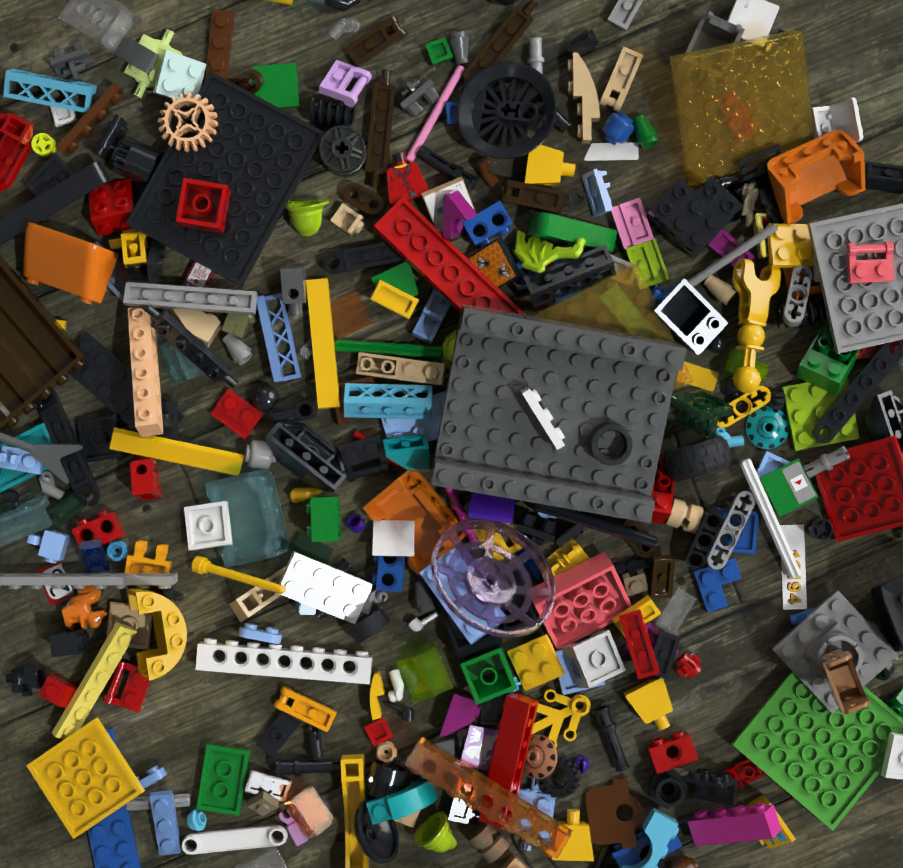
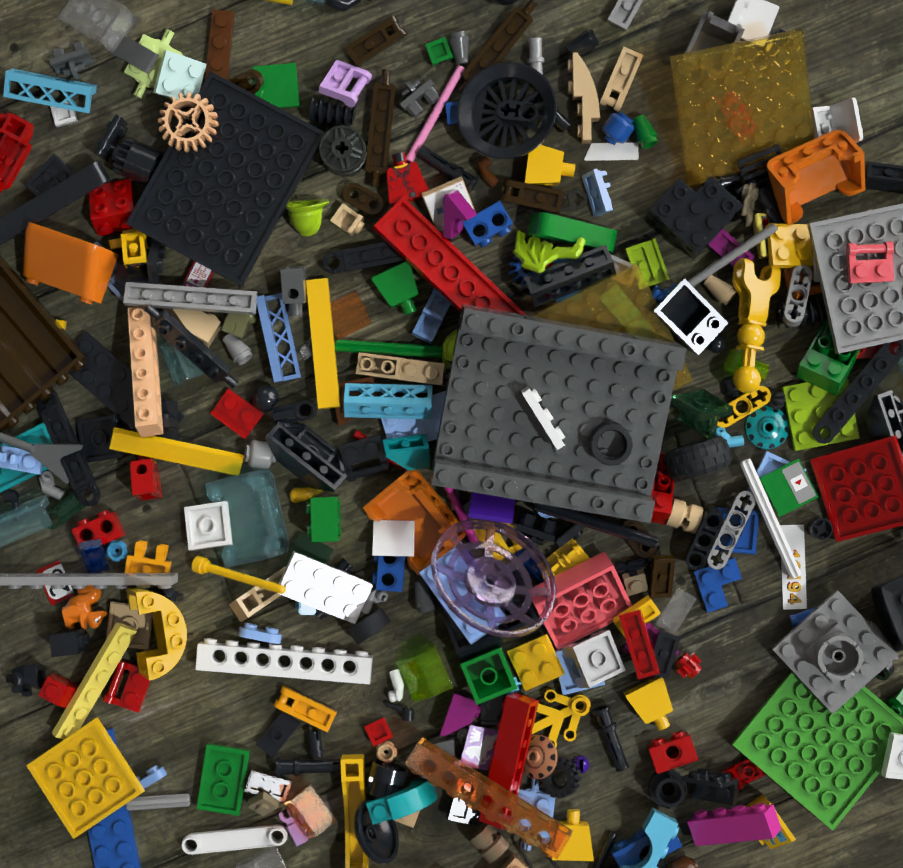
light blue brick [27,529,71,563] -> none
neon yellow wheel [31,133,57,157] -> none
reddish brown plate [56,83,124,156] -> none
medium blue plate [149,790,182,856] -> none
red brick [176,178,231,234] -> none
medium azure plate [187,809,207,831] -> none
clear arm [328,18,360,41] -> none
dark purple hinge [346,514,366,533] -> none
yellow tile [370,280,419,319] -> none
yellow slope [370,670,385,720] -> none
white hand [409,611,439,631] -> none
lime piece [414,811,457,853] -> none
tile [468,236,522,289] -> none
reddish brown piece [585,776,643,850] -> none
bright pink plate [610,198,654,250] -> none
yellow sticker [675,361,719,392] -> none
light grey pin [804,446,850,478] -> none
medium nougat piece [820,650,871,715] -> none

